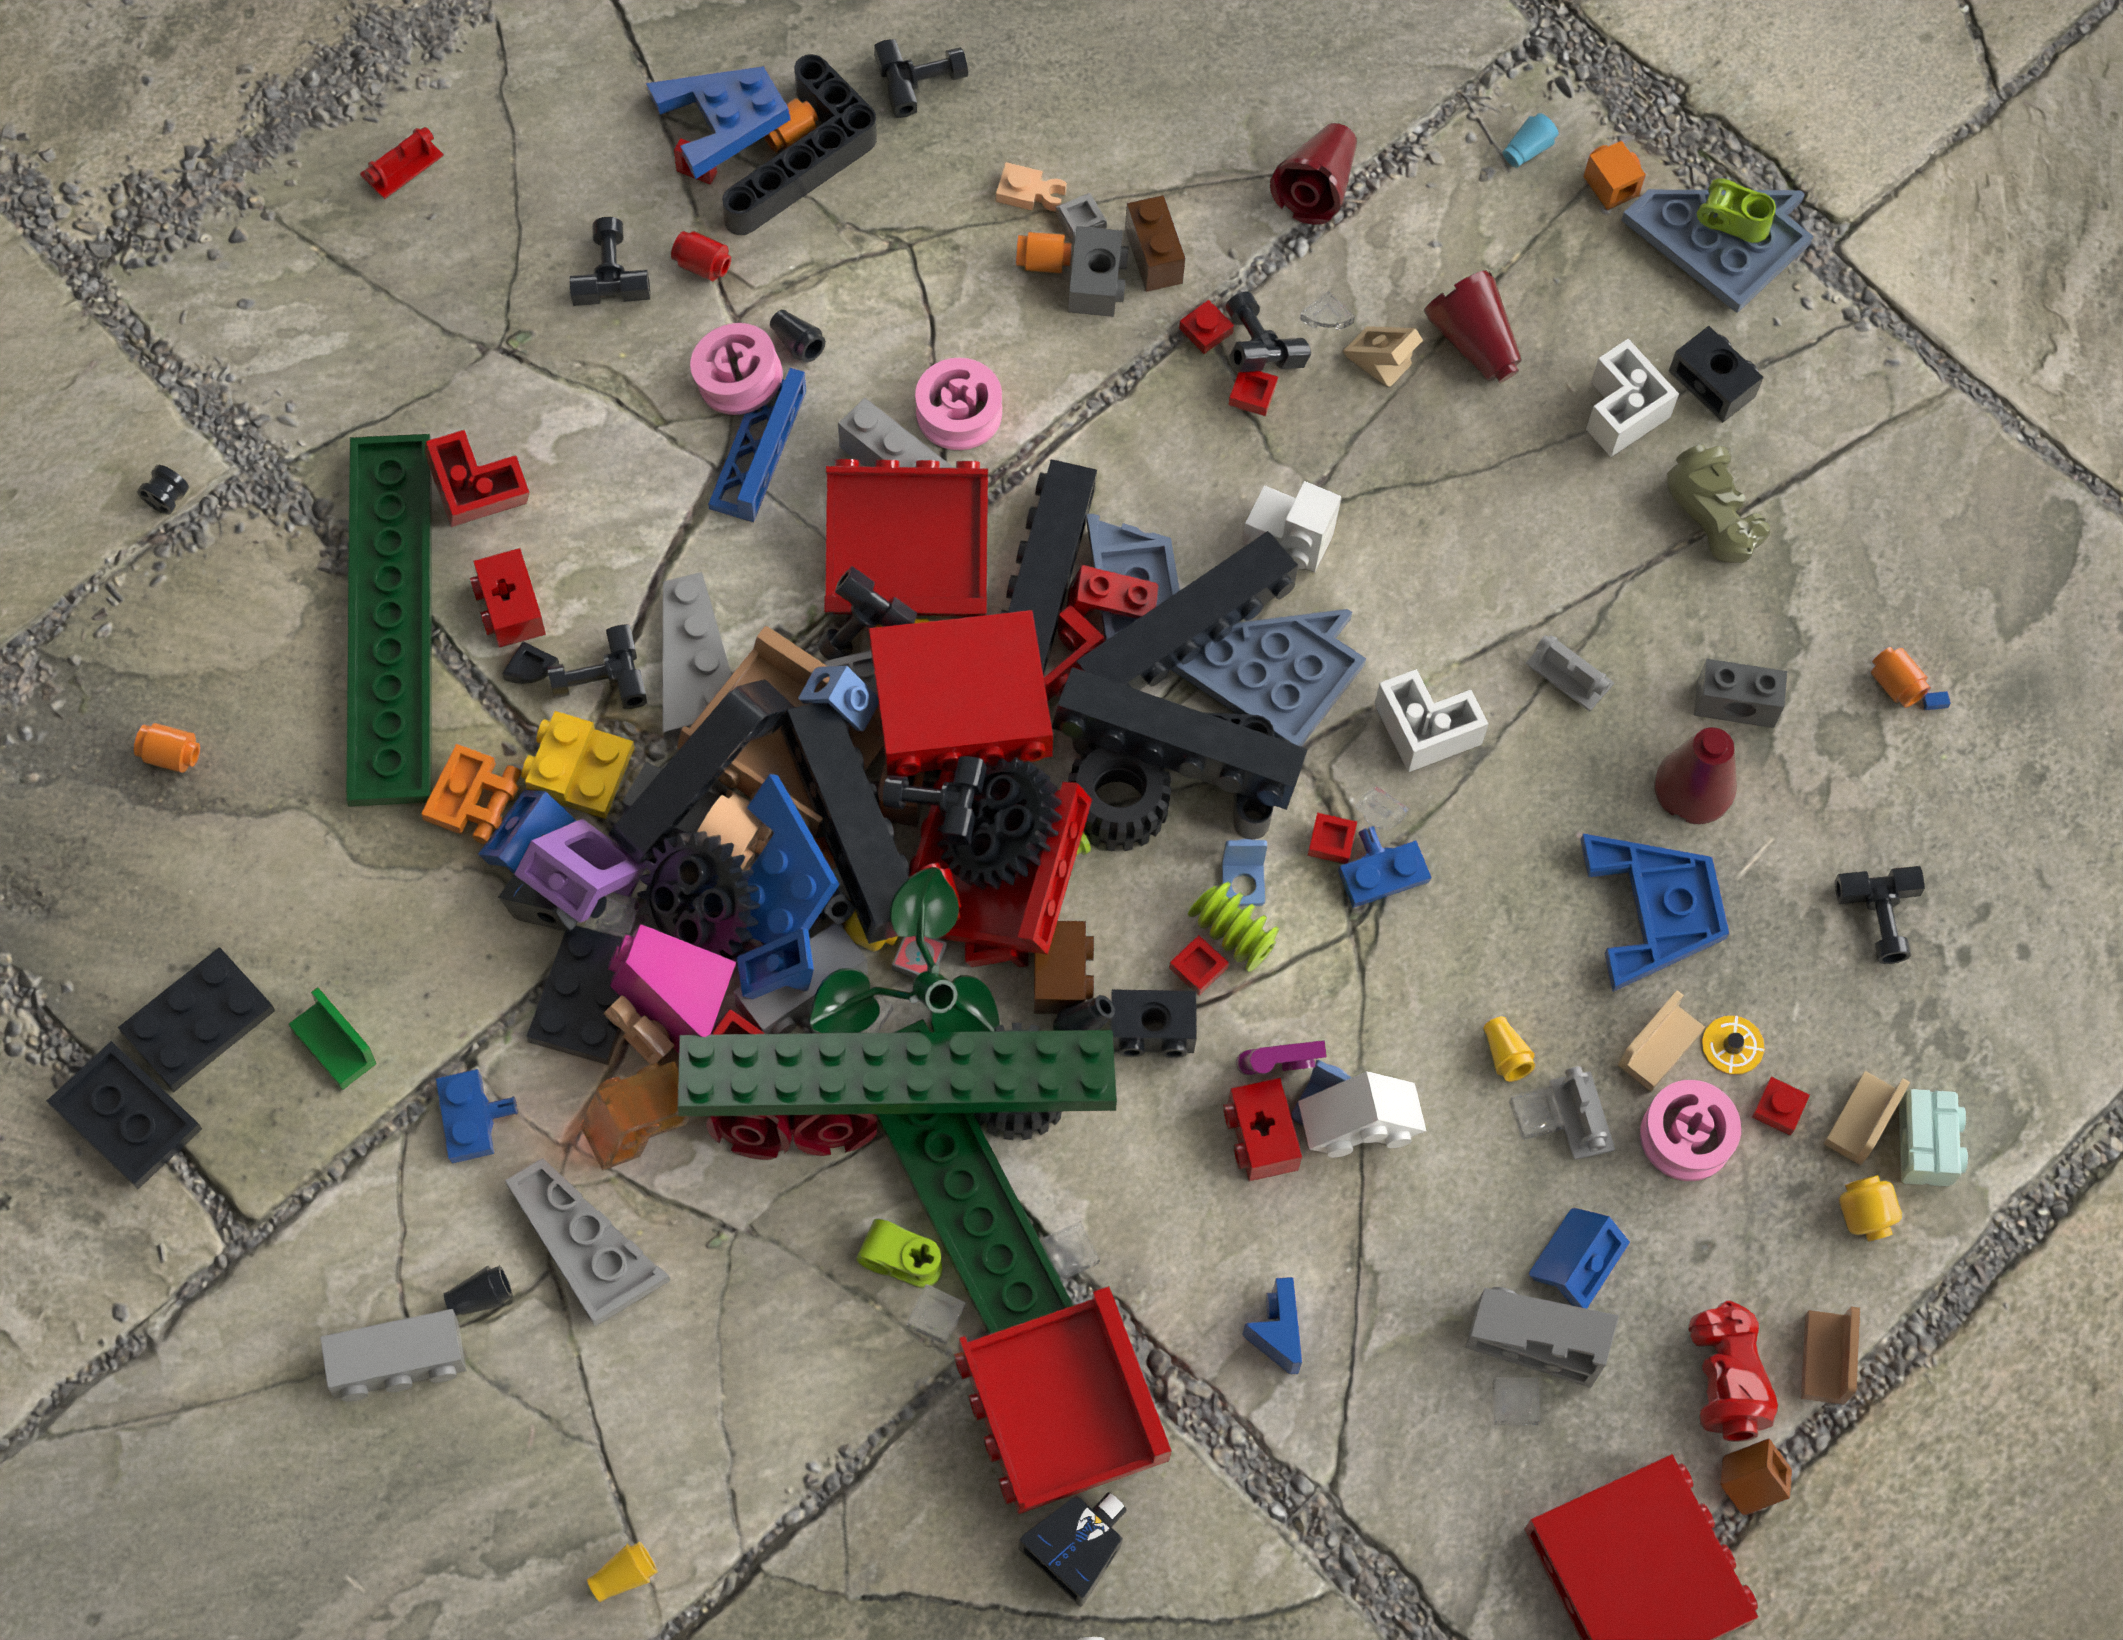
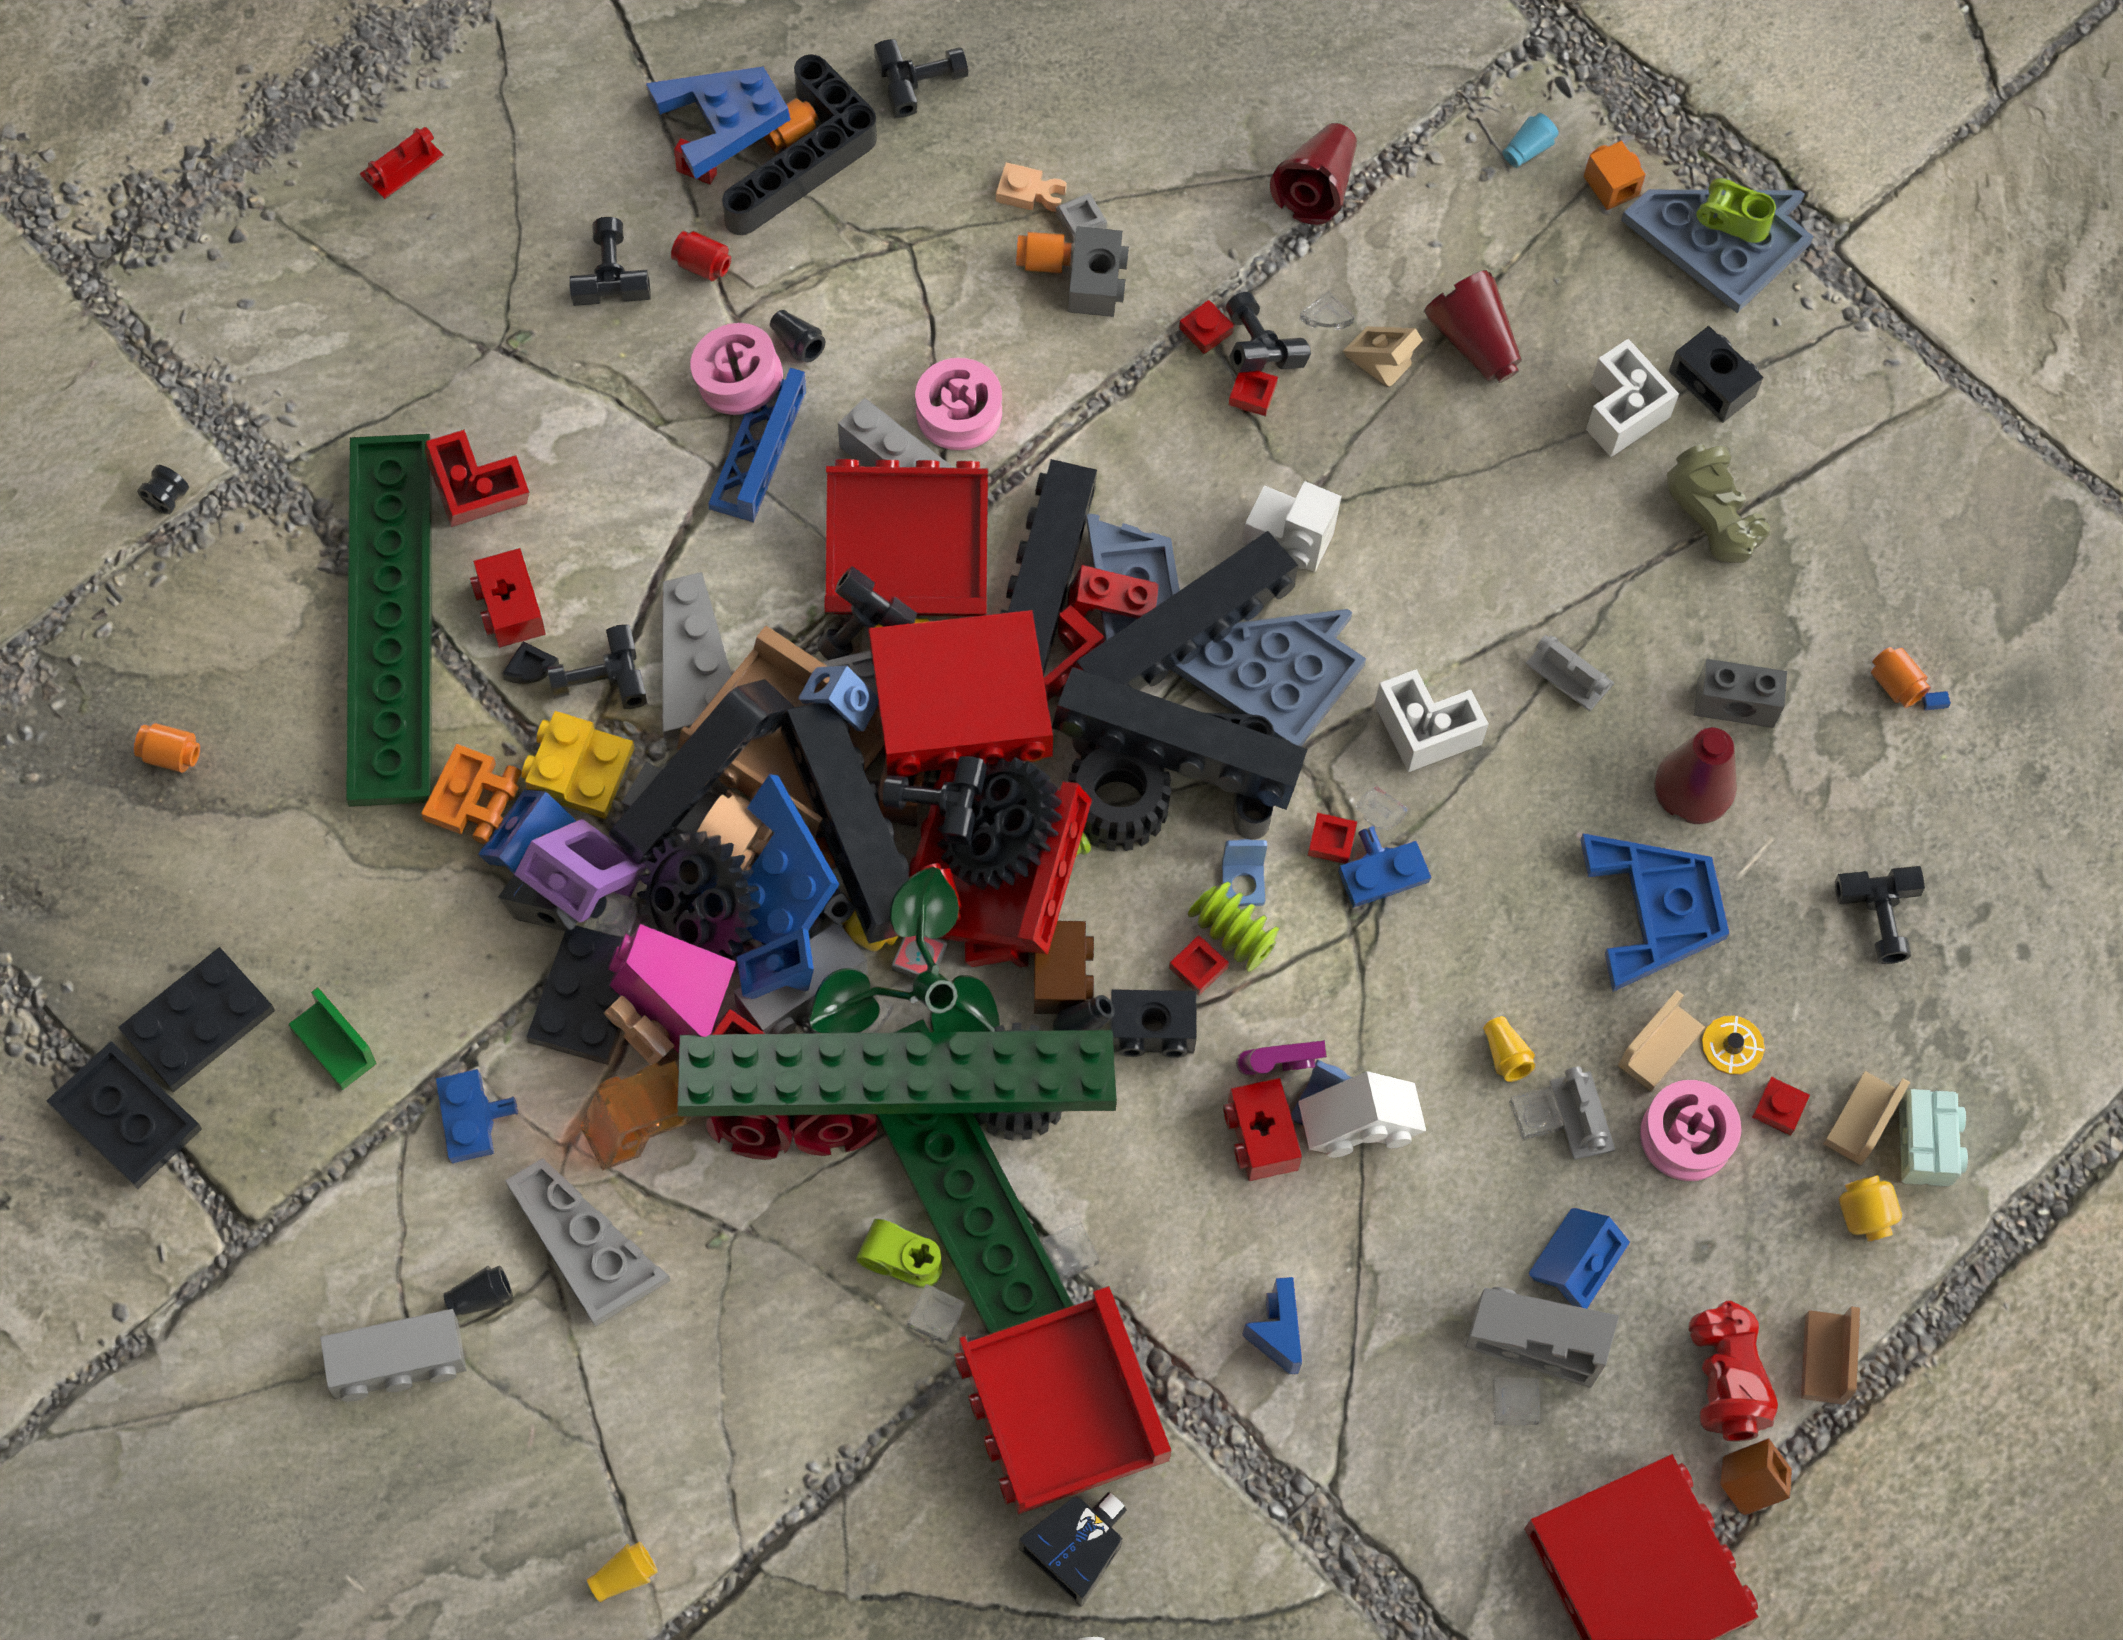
reddish brown brick [1125,195,1186,292] -> none

